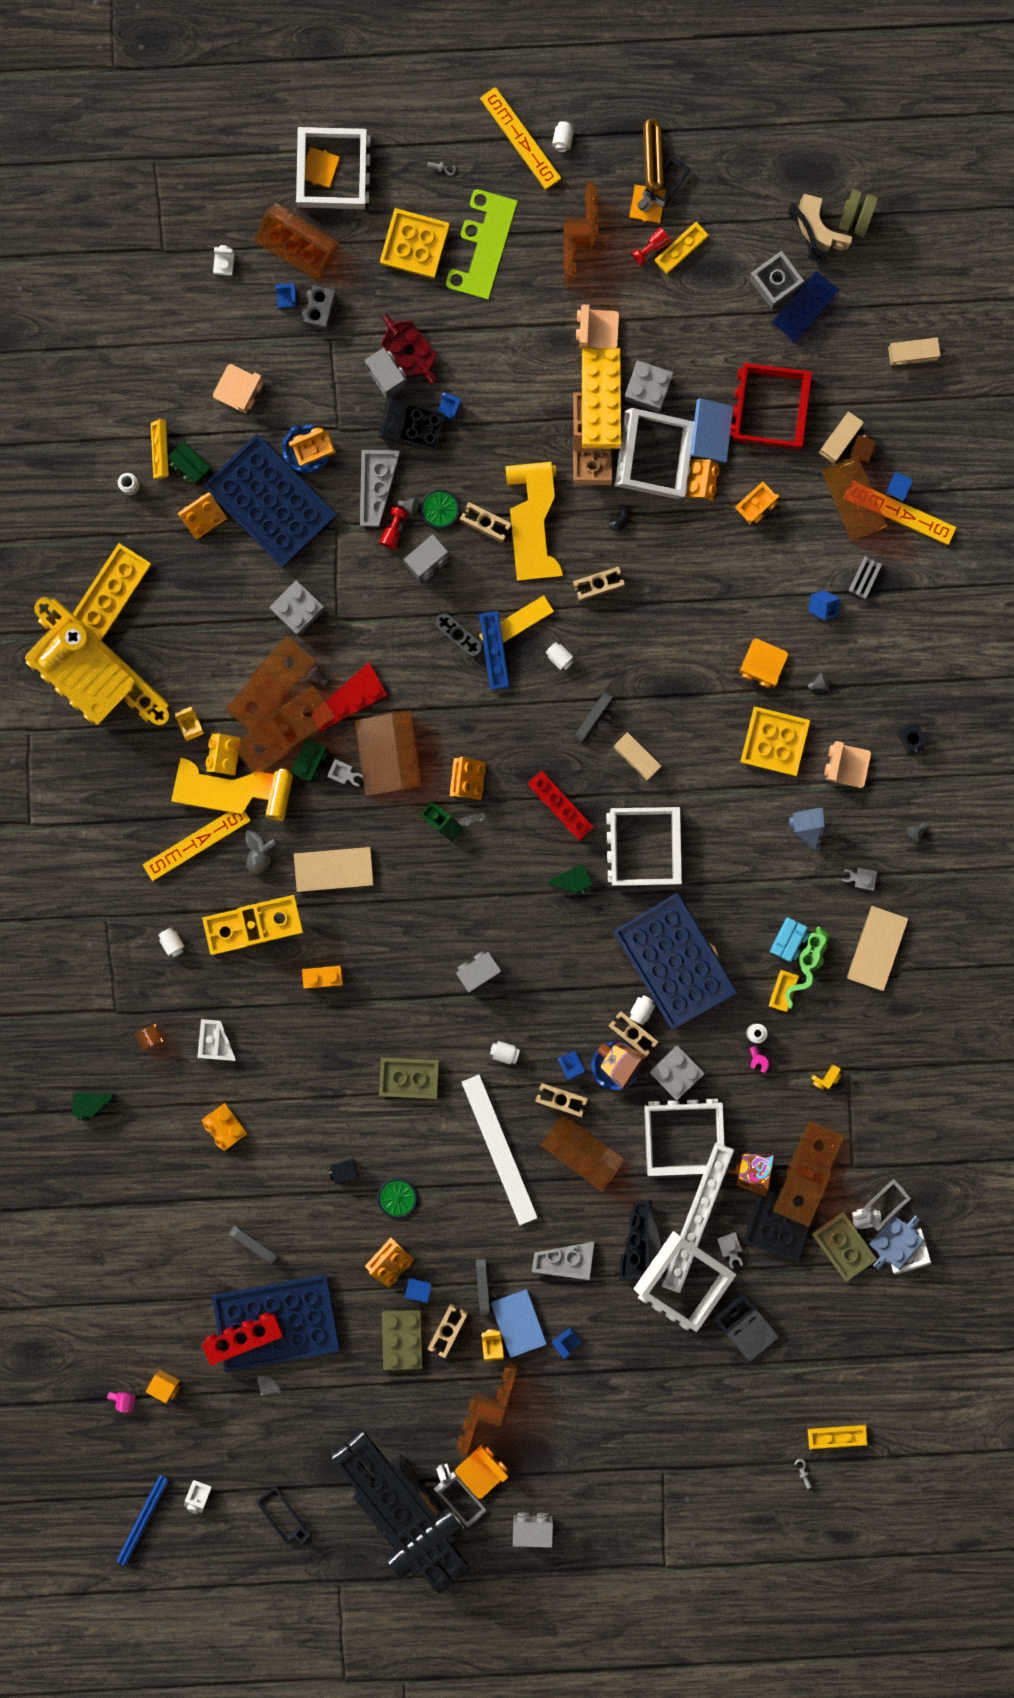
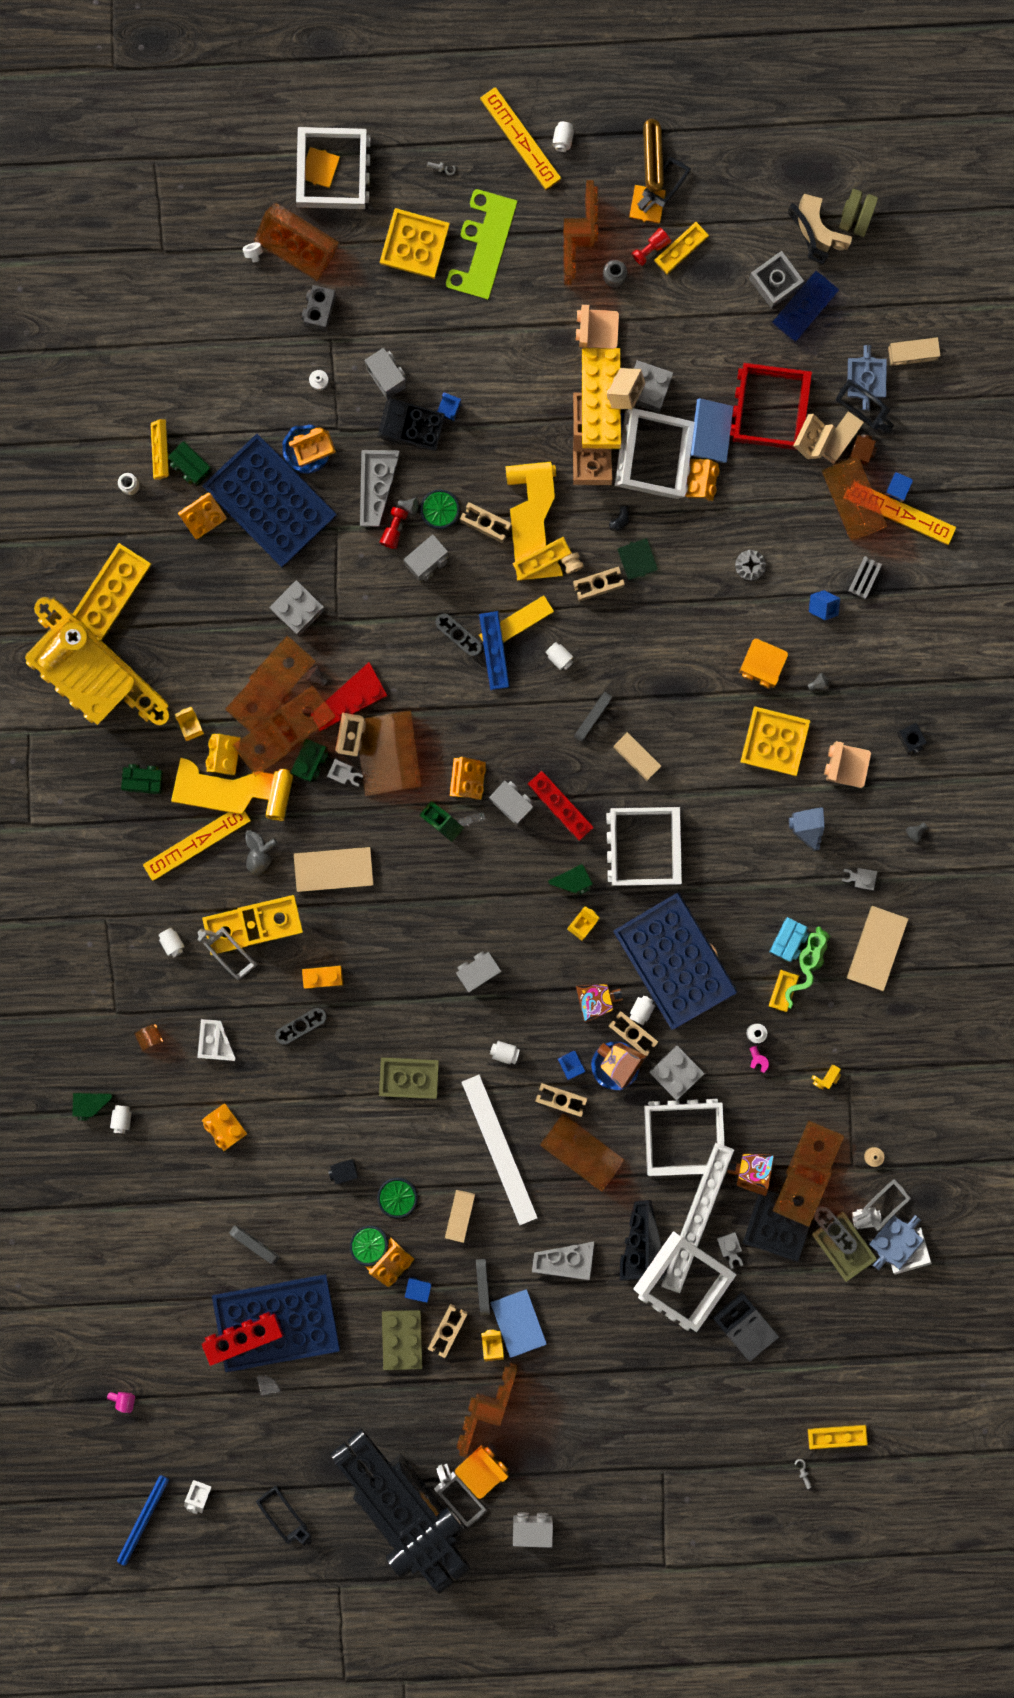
light orange brick [146,1370,180,1403] -> none
white bracket [213,245,235,276] -> none
light nougat bracket [213,364,264,414] -> none
blue panel [275,283,297,309] -> none
dark red plate [381,313,437,385] -> none
blue panel [552,1327,581,1359] -> none
light orange bracket [735,482,779,524] -> none
none -> white brick [110,1105,132,1134]
none -> dark green brick [121,764,164,794]
none -> light grey sword [198,927,257,981]
none -> white tile [242,243,263,262]
none -> dark grey beam [275,1008,327,1044]
none -> white tile [309,370,329,390]
none -> tan brick [335,713,366,756]
none -> green wheel [350,1226,389,1266]
none -> tan piece [445,1190,475,1243]
none -> light grey brick [489,781,533,826]
none -> yellow tile [512,537,572,580]
none -> tan wheel [561,552,584,574]
none -> yellow bracket [567,907,600,941]
none -> torso [576,984,623,1022]
none -> dark grey head [603,260,628,288]
none -> tan brick [607,368,645,409]
none -> clear green piece [617,538,658,580]
none -> light grey gear [735,550,766,580]
none -> tan bracket [794,414,835,459]
none -> dark grey beam [813,1206,857,1254]
none -> black sword [835,379,894,434]
none -> sand blue plate [847,345,887,411]
none -> tan tile [864,1147,884,1167]

